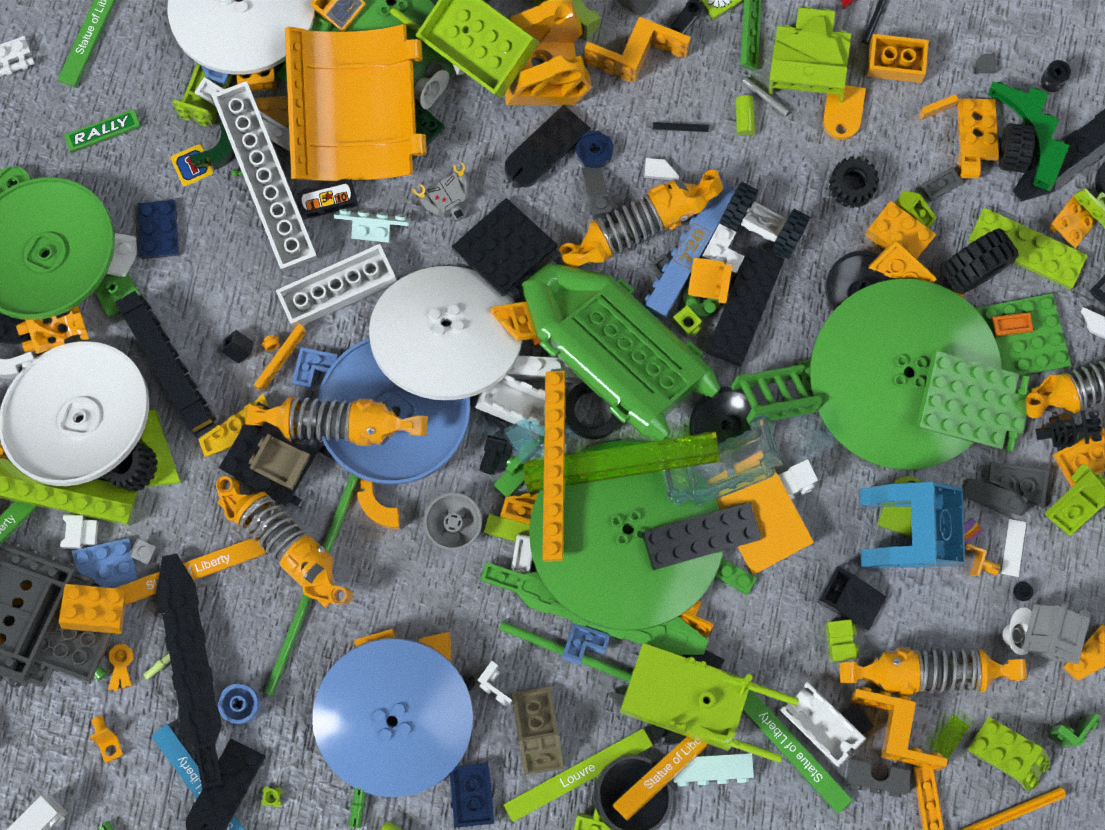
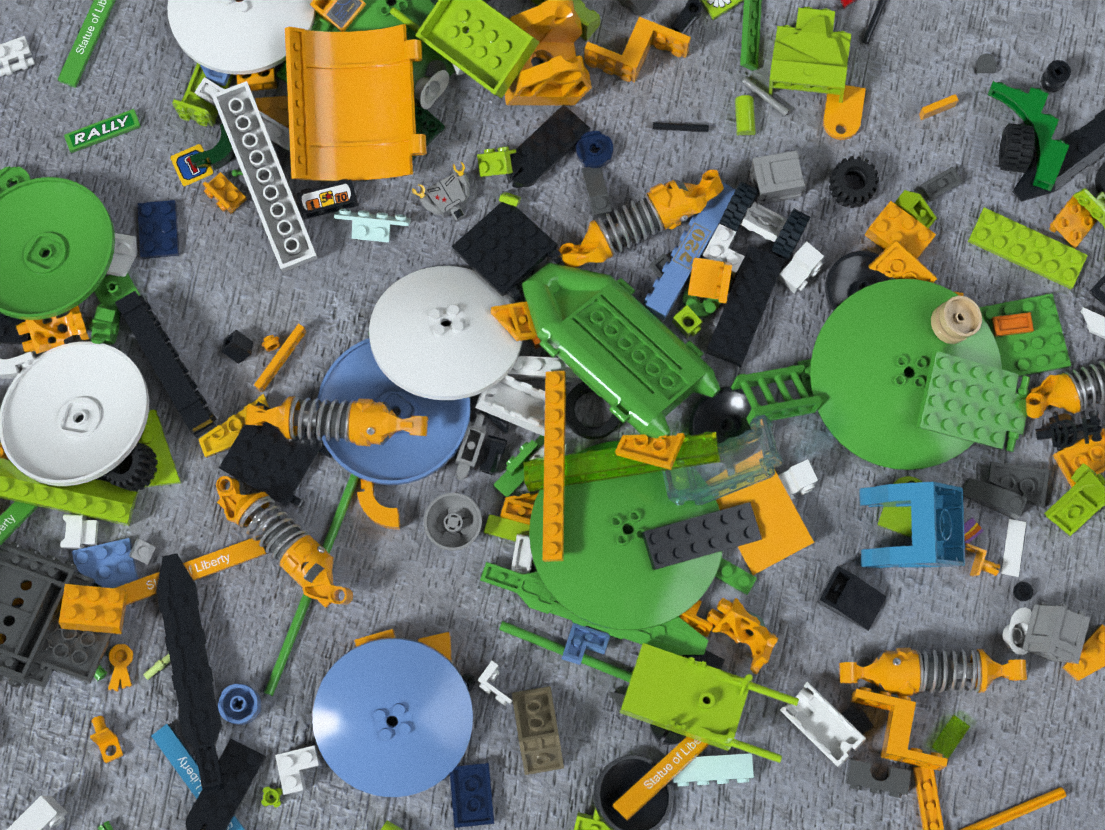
dark tan panel [249,434,311,490] -> none
white brick [275,244,397,329] -> none
medium blue plate [292,347,338,389] -> none
bright green pin [348,787,366,828] -> none
lime tile [503,728,653,822] -> none
clear light blue brick [504,418,544,465] -> none
white tile [644,158,679,180] -> none
bright green tile [743,690,853,814] -> none
lime brick [825,620,859,663] -> none
light orange brick [866,34,929,83] -> none
black tyre [942,228,1019,294] -> none
light orange hinge [957,98,999,179] -> none
lime bracket [967,716,1050,792] -> none
bright green bracket [1047,712,1100,748] -> none
none -> bright green hinge [90,304,120,345]
none -> light orange bracket [202,172,247,214]
none -> white brick [275,746,322,795]
none -> light grey hinge [455,413,486,480]
none -> lime bracket [477,146,516,177]
none -> lime tile [499,192,521,207]
none -> light orange wing [615,433,685,470]
none -> light orange hips [706,598,778,675]
none -> light grey container [749,150,807,205]
none -> white brick [778,241,824,294]
none -> tan wheel [931,295,982,344]

